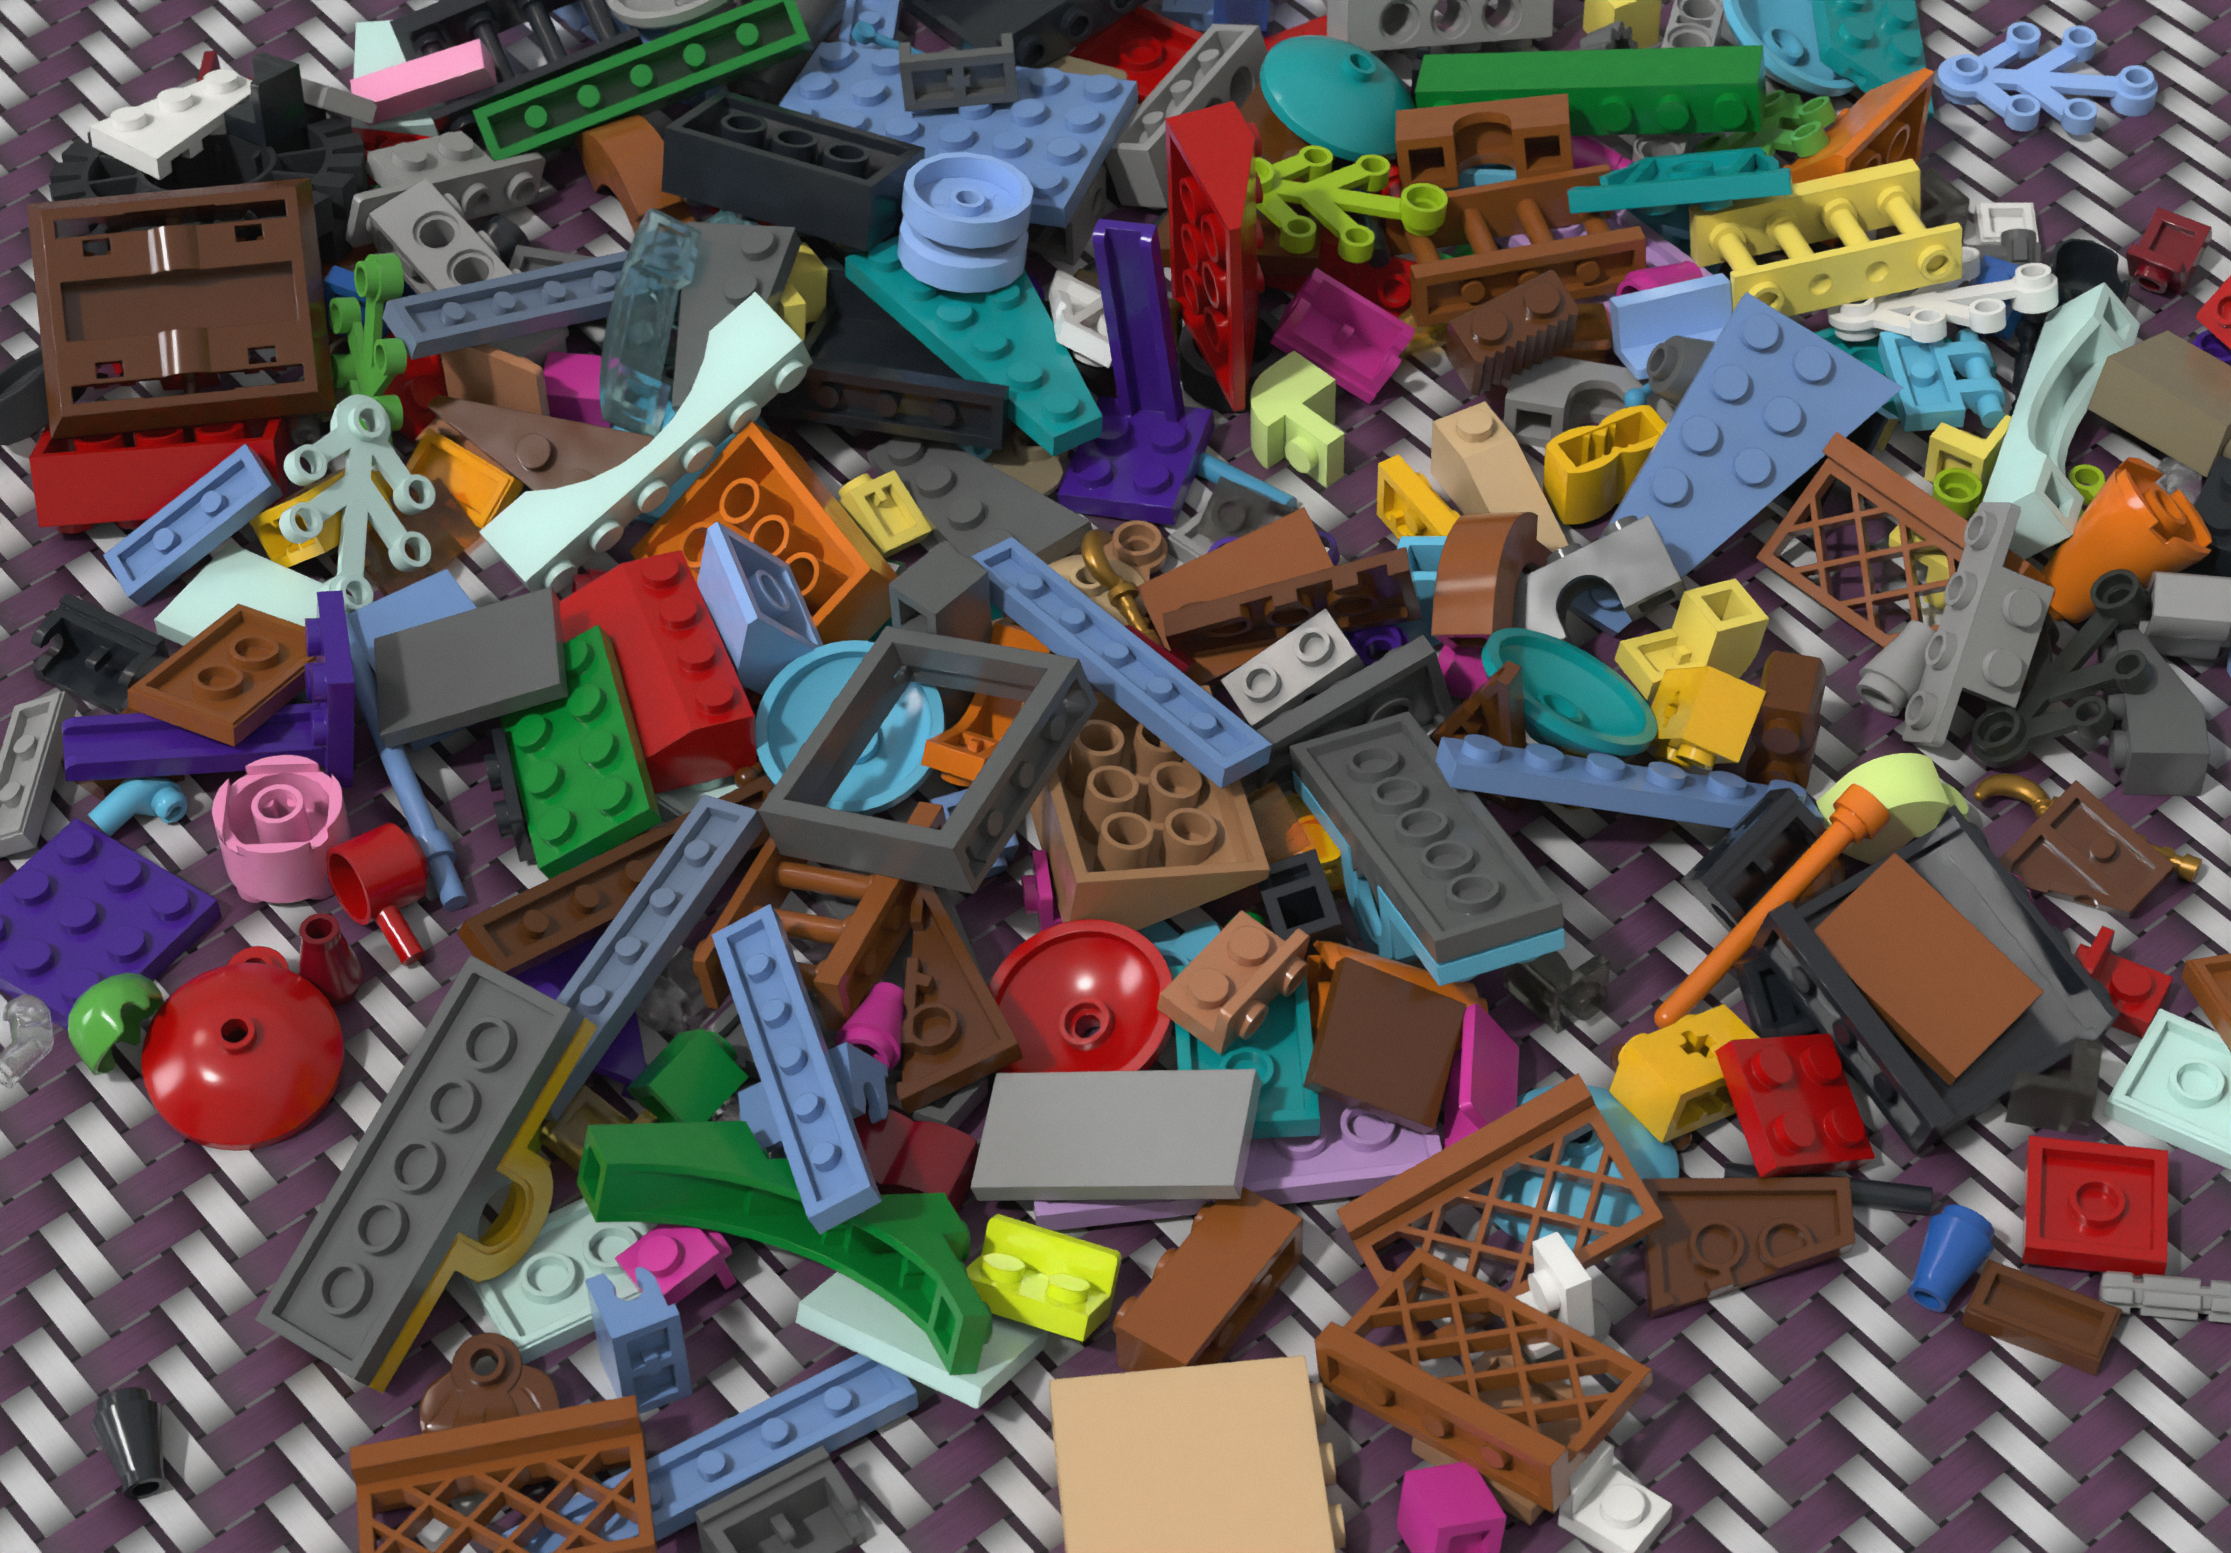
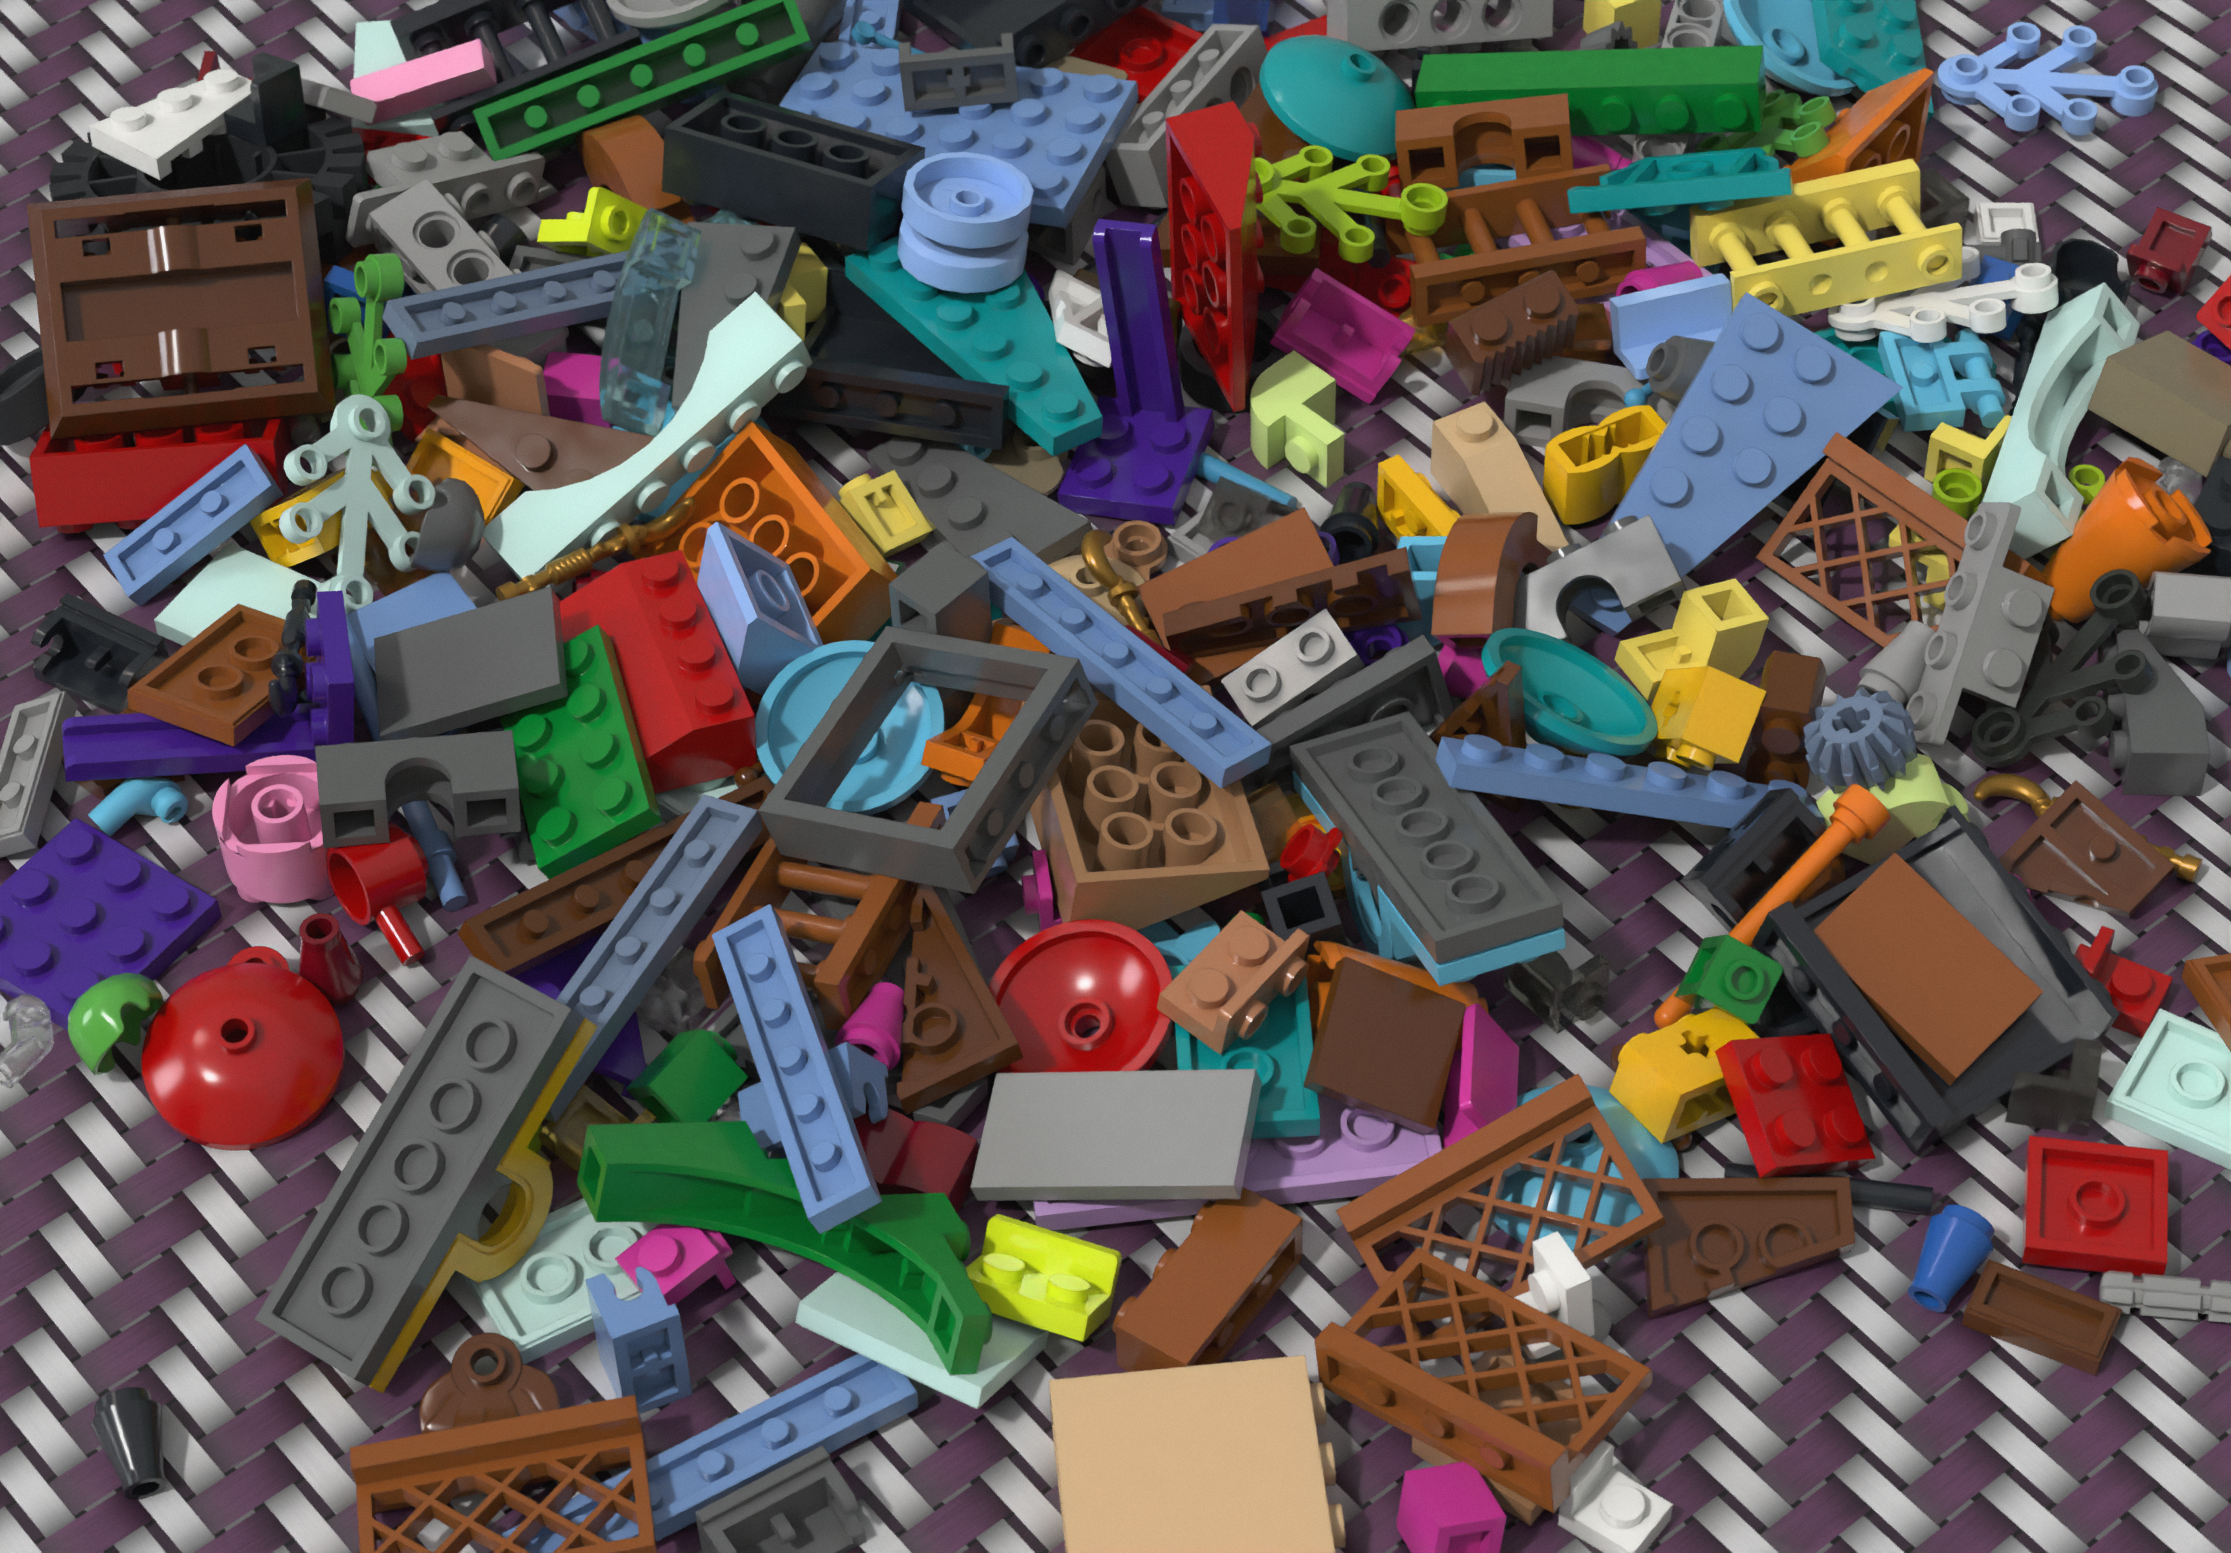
none -> black piece [268,579,317,718]
none -> dark grey arch [315,730,521,848]
none -> dark grey hair [409,477,485,572]
none -> pearl gold piece [496,497,695,602]
none -> neon yellow bracket [537,187,675,257]
none -> red plate [1280,824,1343,883]
none -> black cone [1320,482,1380,564]
none -> green bracket [1675,934,1783,1024]
none -> sand blue gear [1803,687,1917,794]

